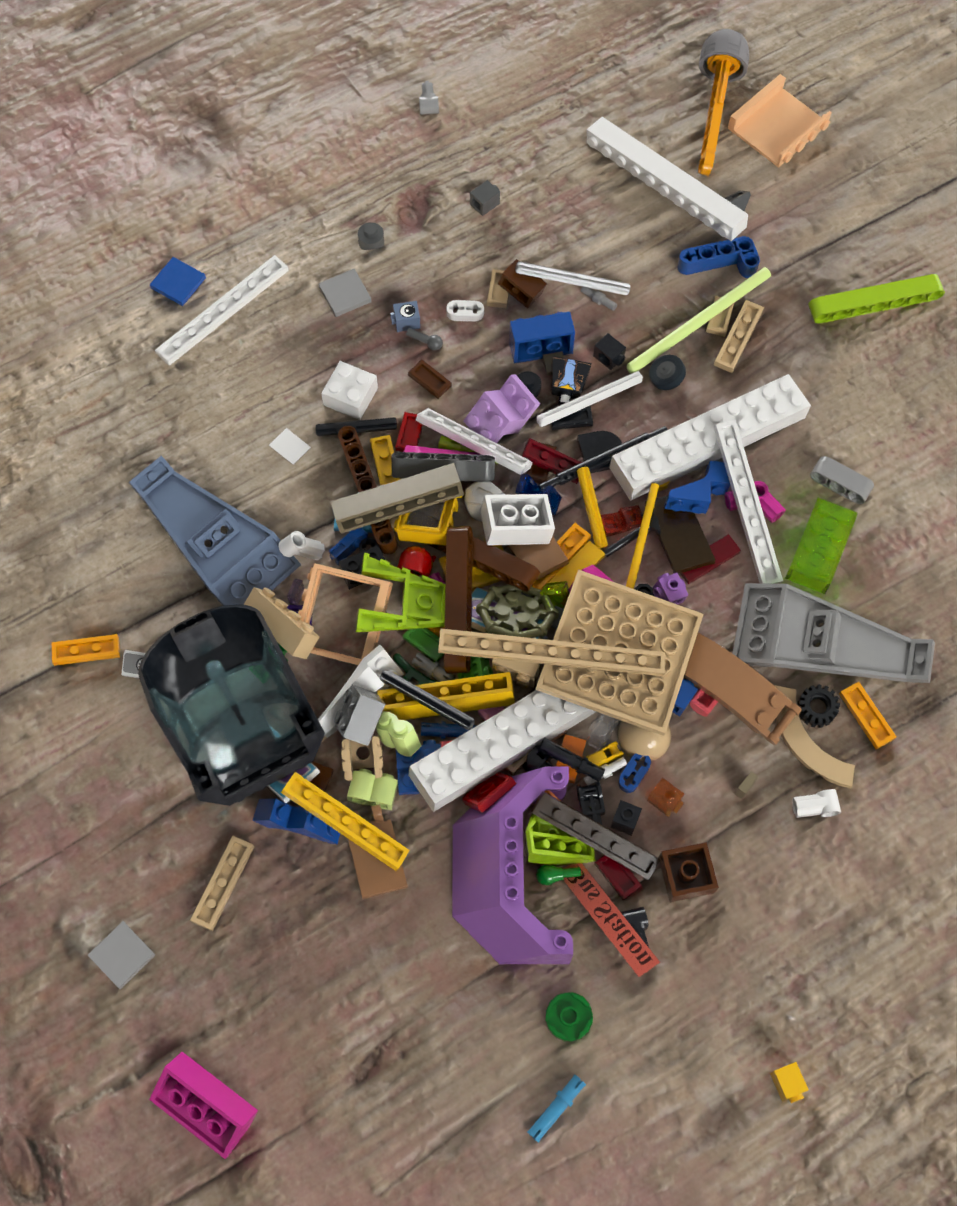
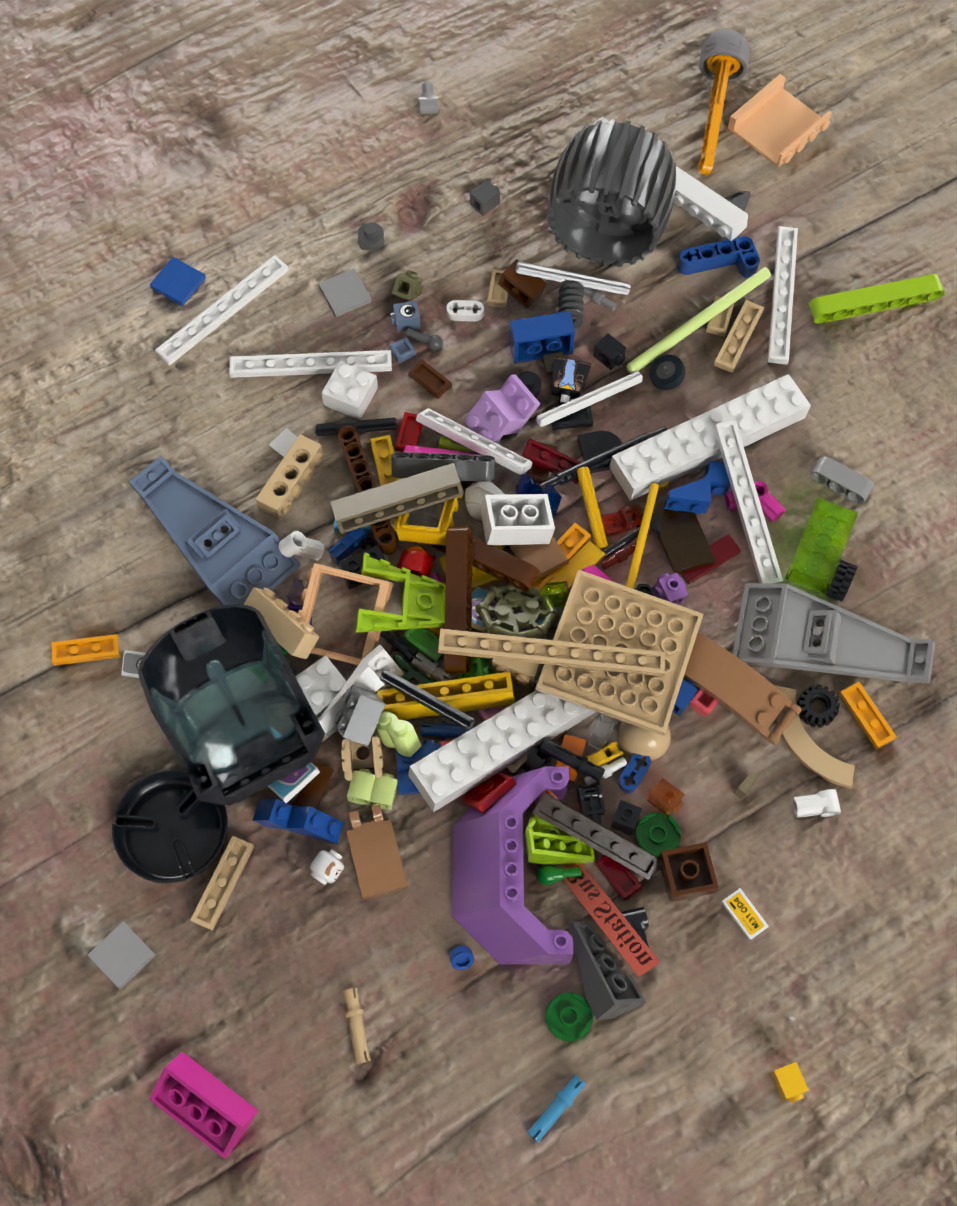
yellow plate [281,772,410,871] -> none
none -> black piece [112,770,228,884]
none -> white tile [229,350,392,378]
none -> tan brick [256,434,324,520]
none -> white brick [295,655,347,719]
none -> white head [310,849,344,885]
none -> tan pin [343,988,371,1064]
none -> black pin [380,630,419,662]
none -> sand blue tile [389,336,416,363]
none -> olive brick [392,270,423,301]
none -> blue tile [449,946,474,970]
none -> dark grey wheel [547,119,676,267]
none -> dark grey piece [558,282,584,328]
none -> dark grey wedge [570,922,646,1020]
none -> clear red bar [600,542,636,570]
none -> green tile [635,812,681,857]
none -> tile [721,888,769,941]
none -> white tile [767,226,798,365]
none -> black tyre [826,560,858,602]

